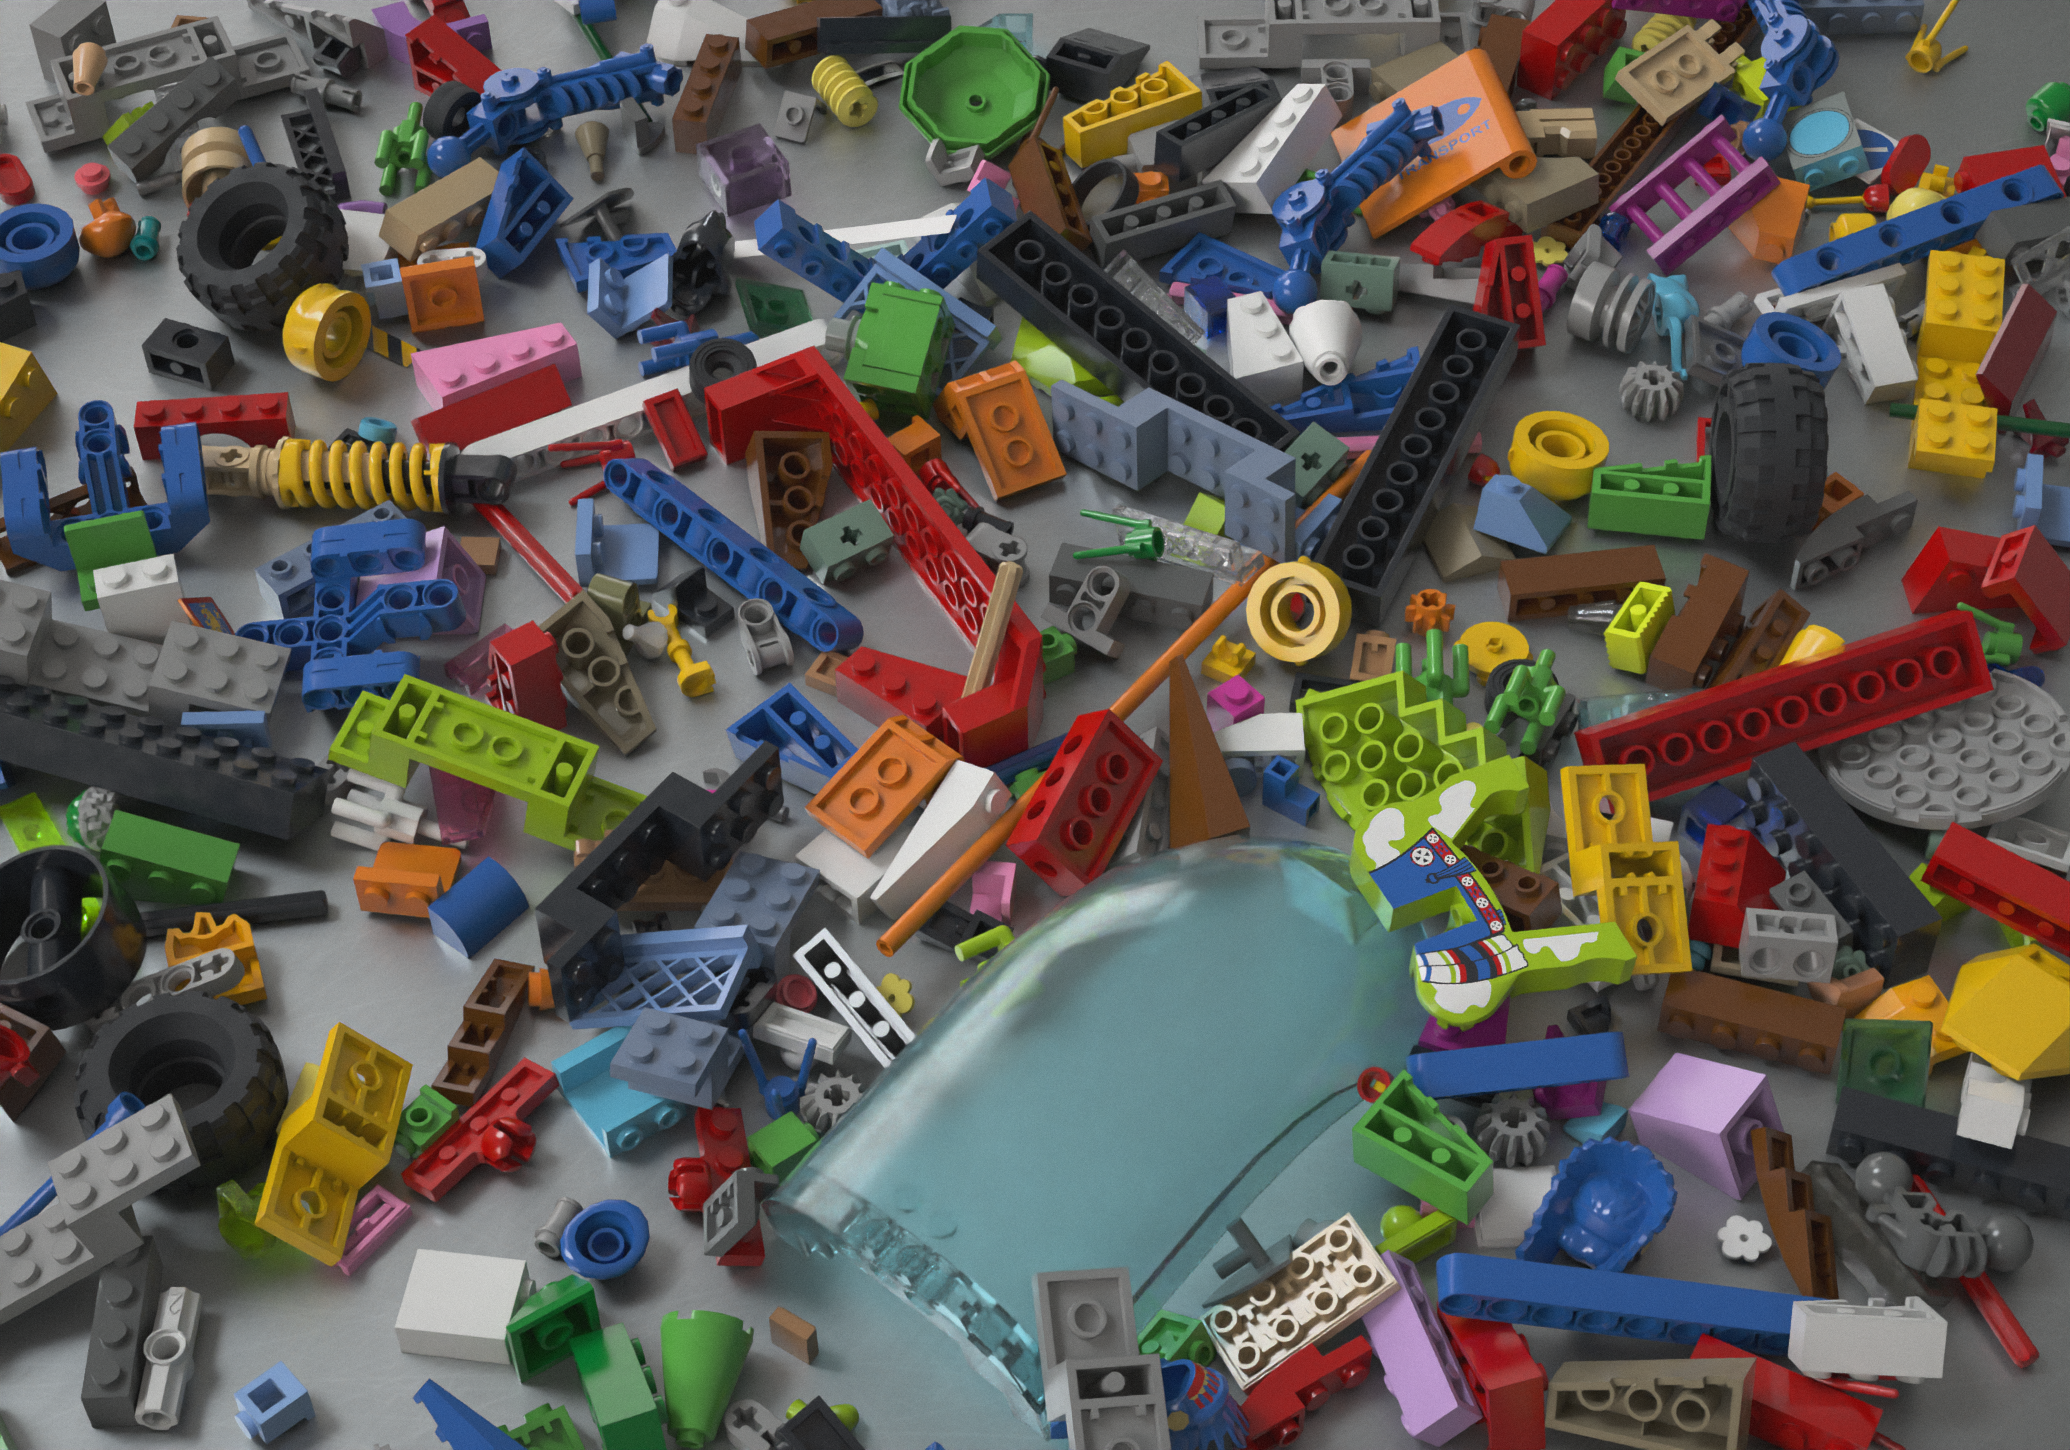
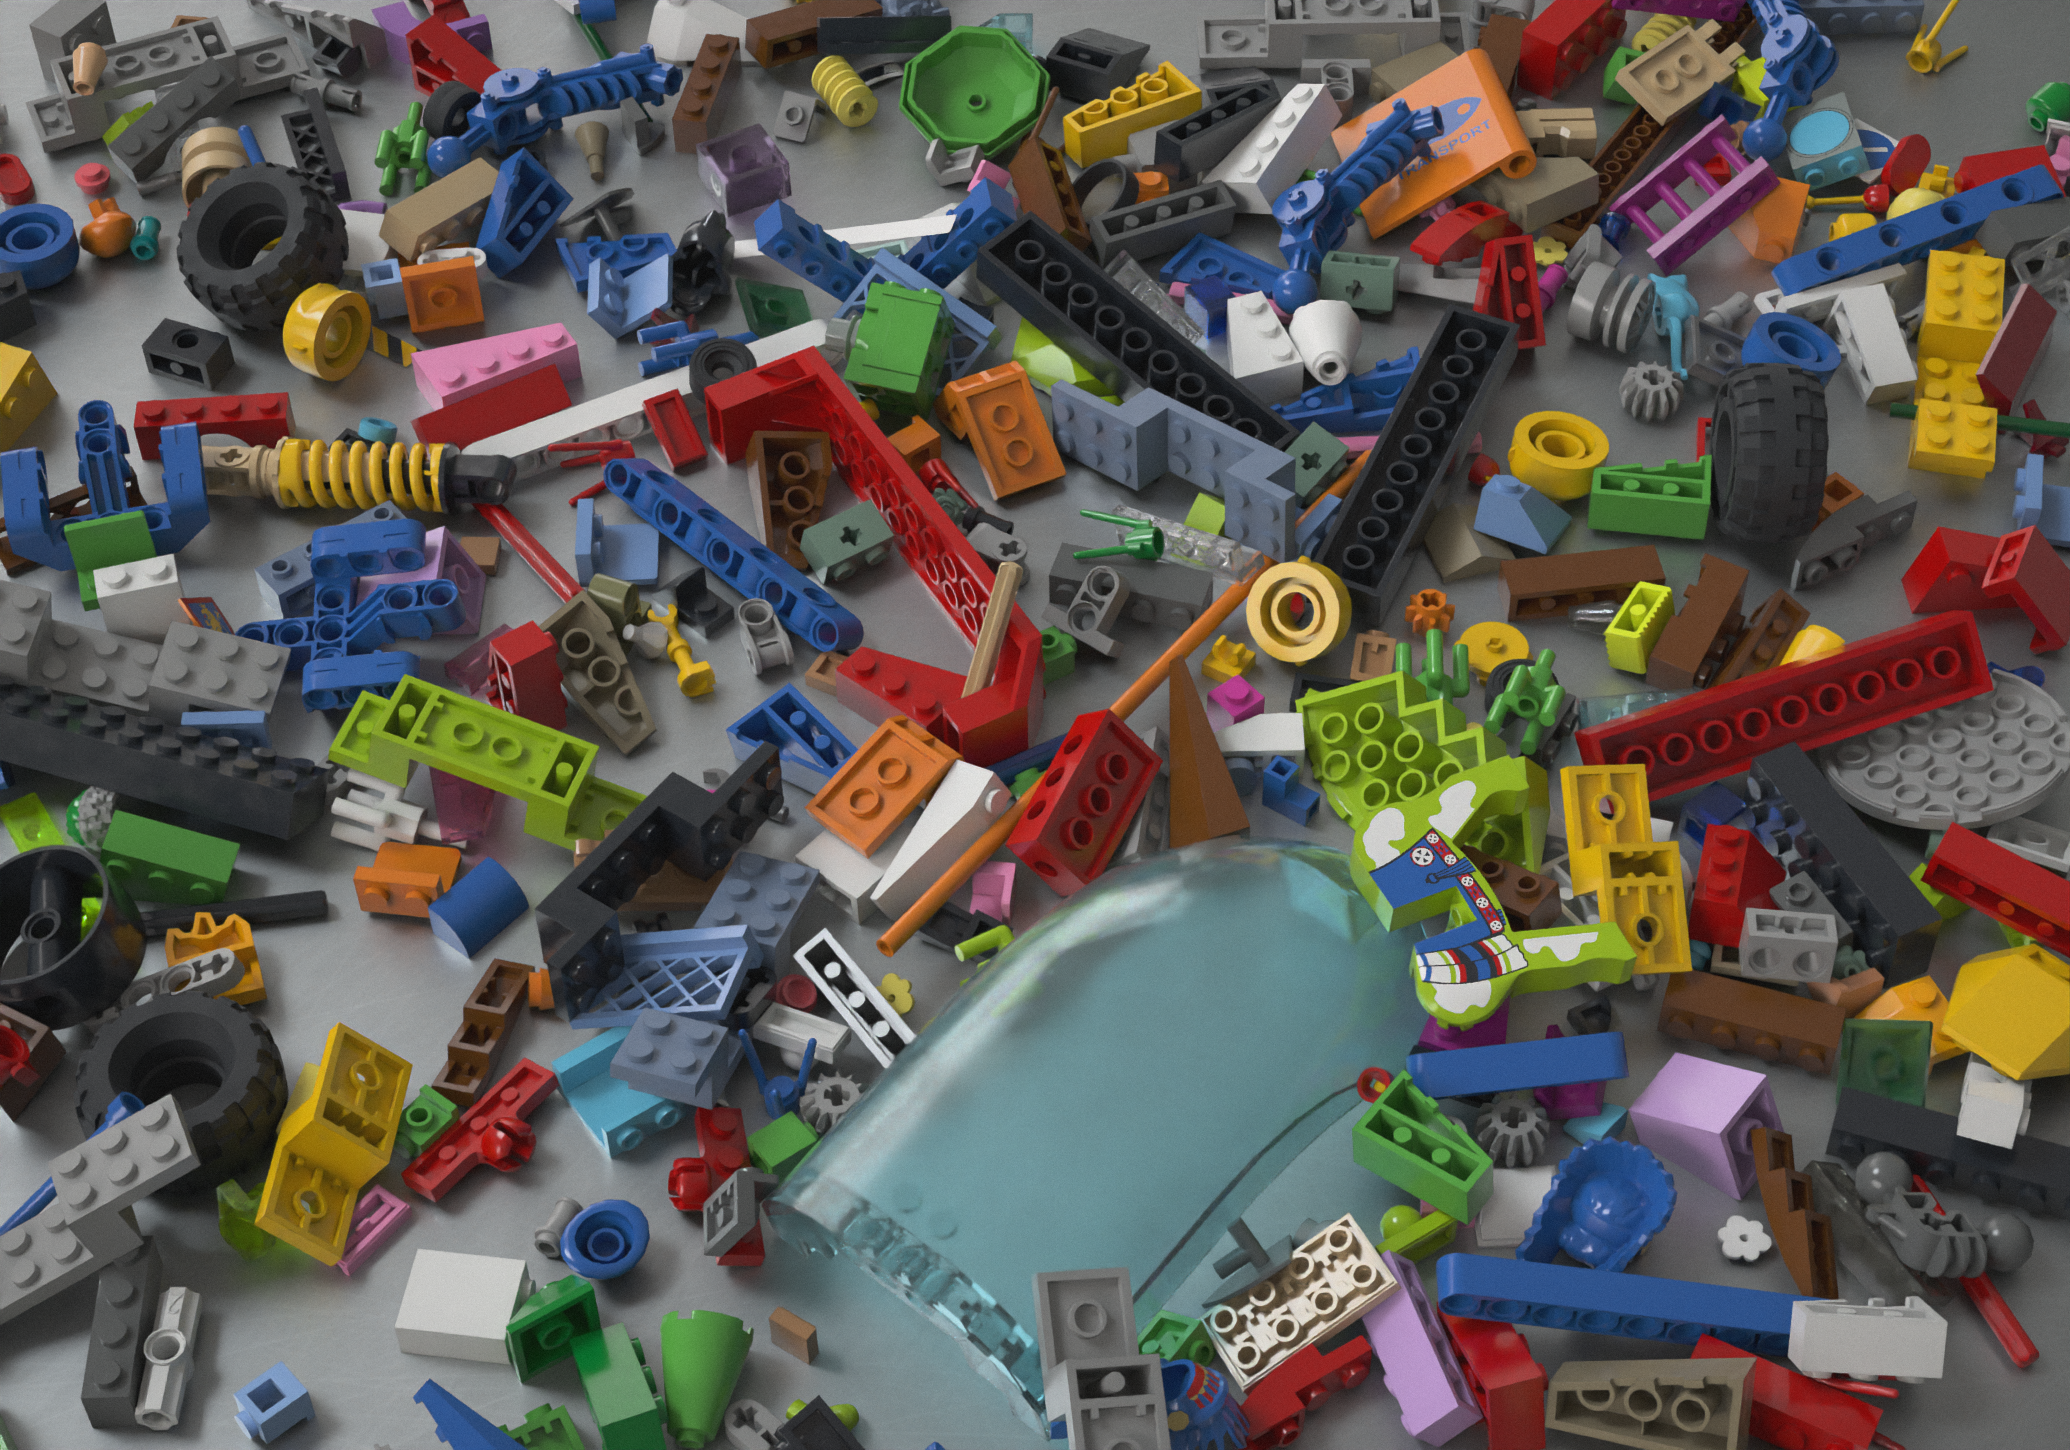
bright green plant [1957,602,2023,666] -> none

